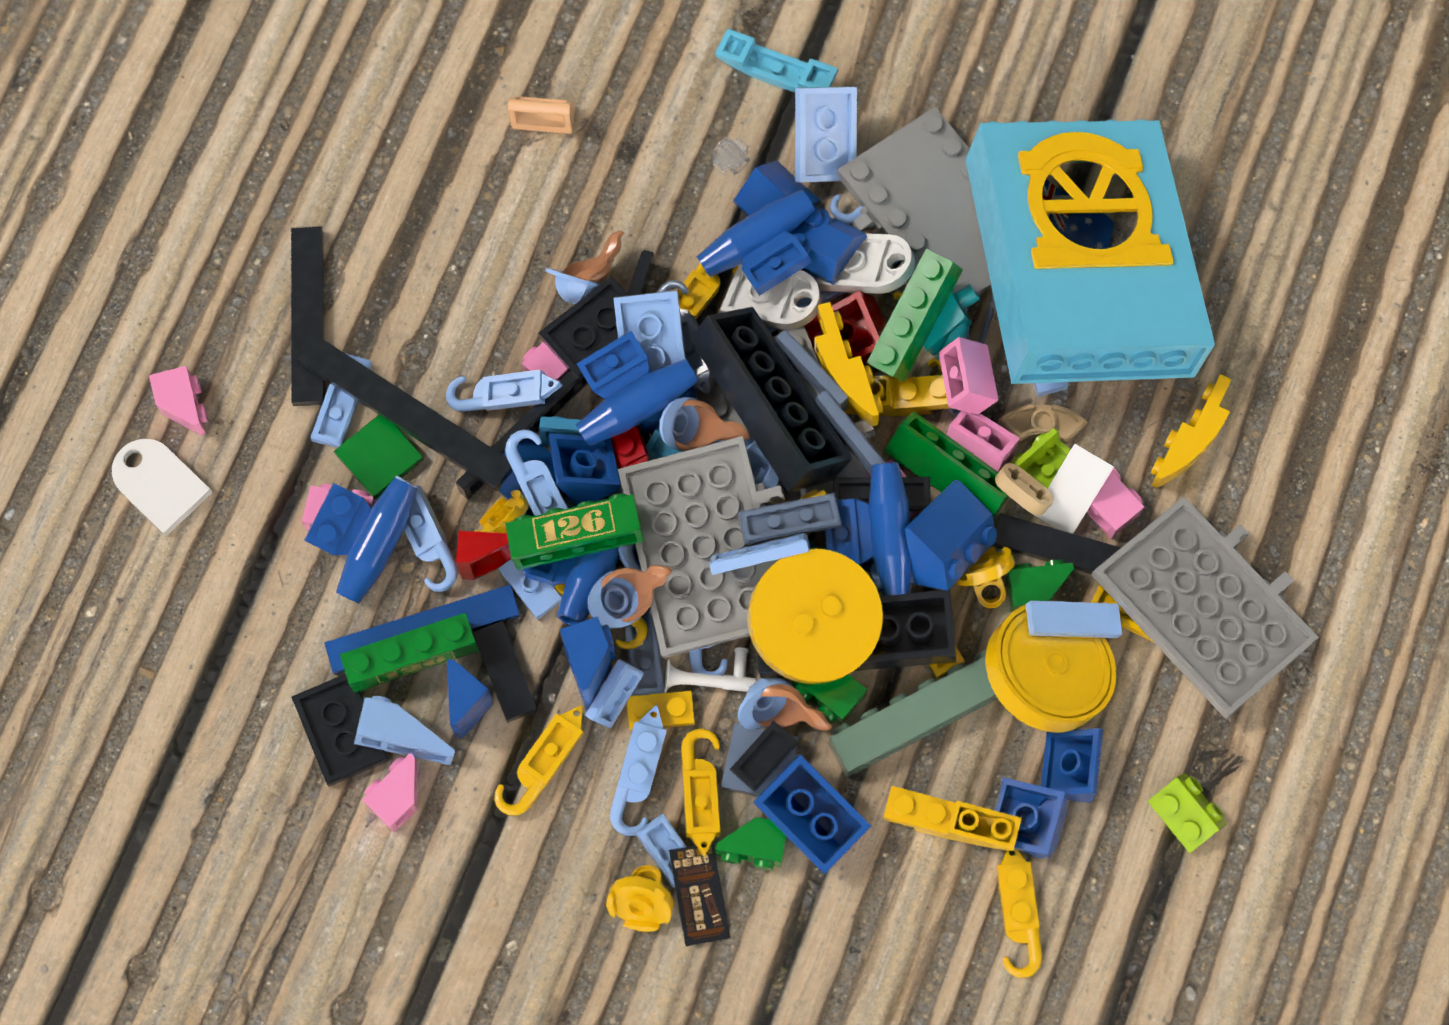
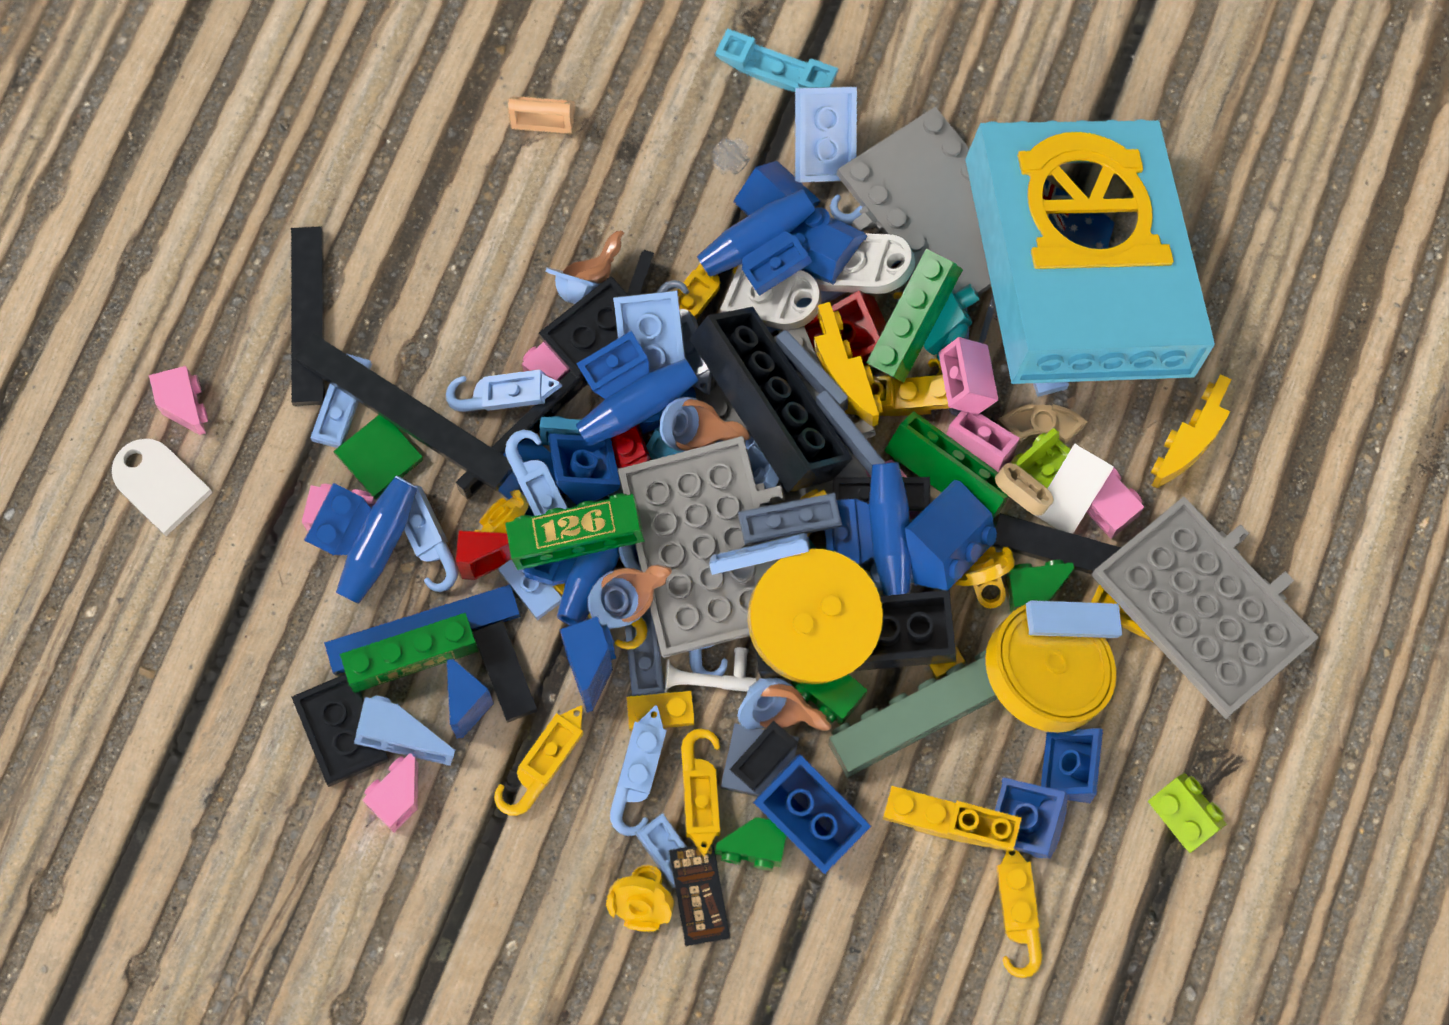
light blue plate [585,659,644,728] -> none

